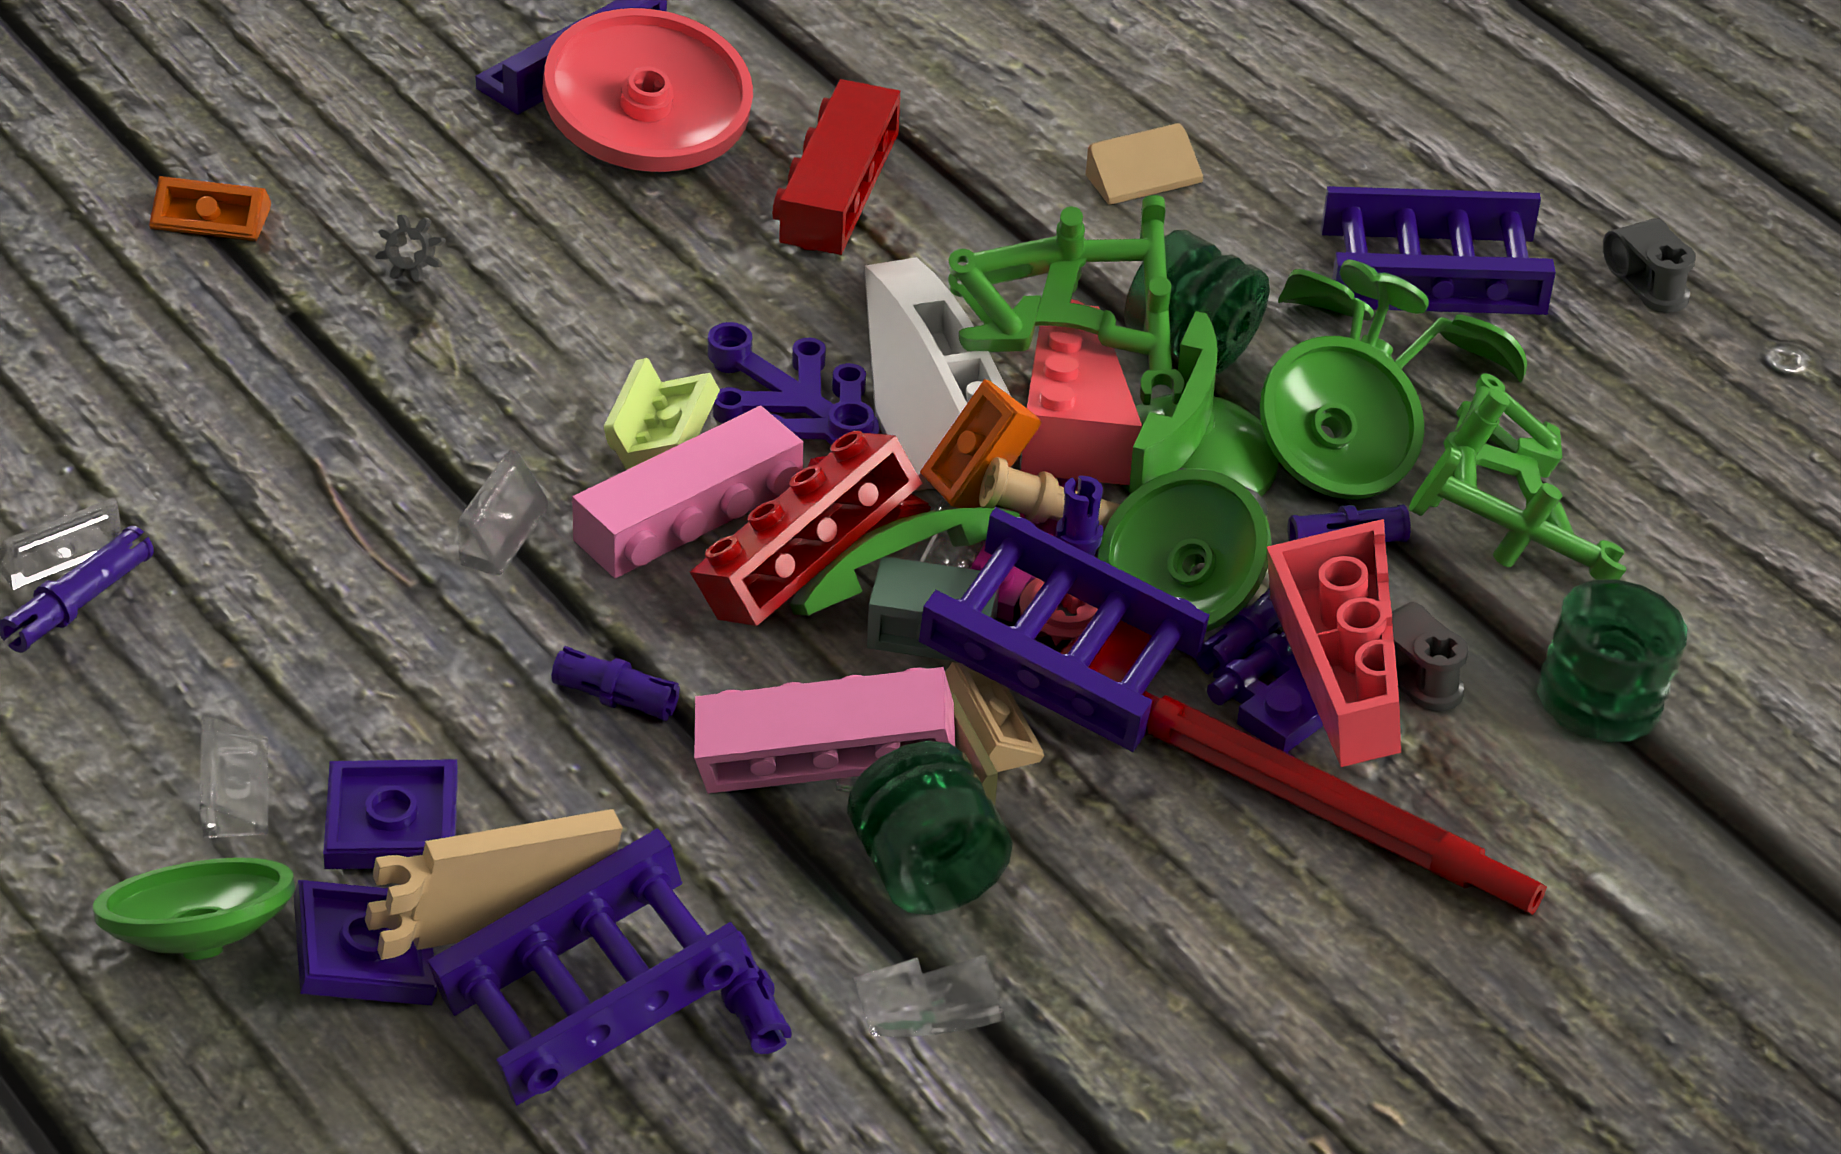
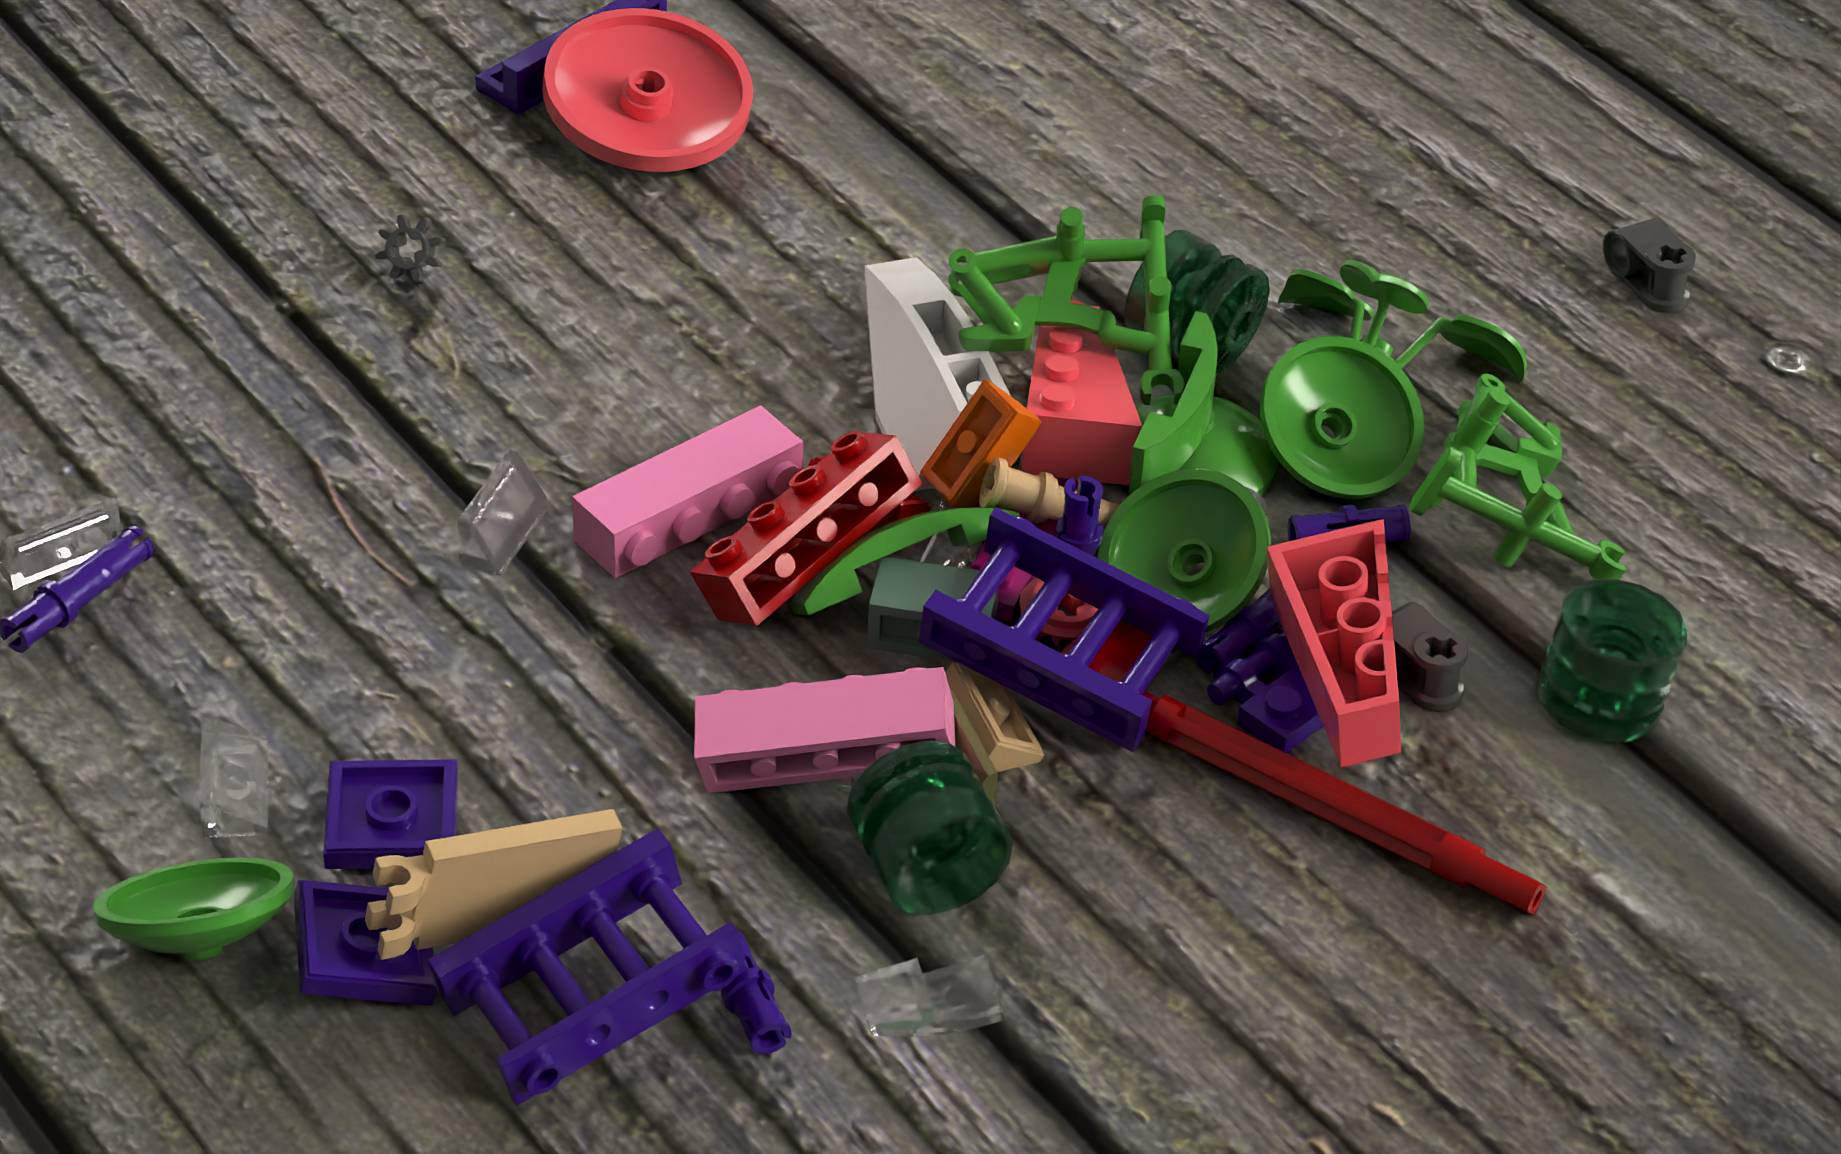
orange slope [149,176,271,241] -> none
dark purple pin [551,646,680,721] -> none
yellowish green bracket [604,358,720,470] -> none
dark purple plant [707,322,880,445] -> none
red brick [772,79,901,255] -> none
tan slope [1086,123,1203,205] -> none
dark purple fence [1321,186,1556,315] -> none

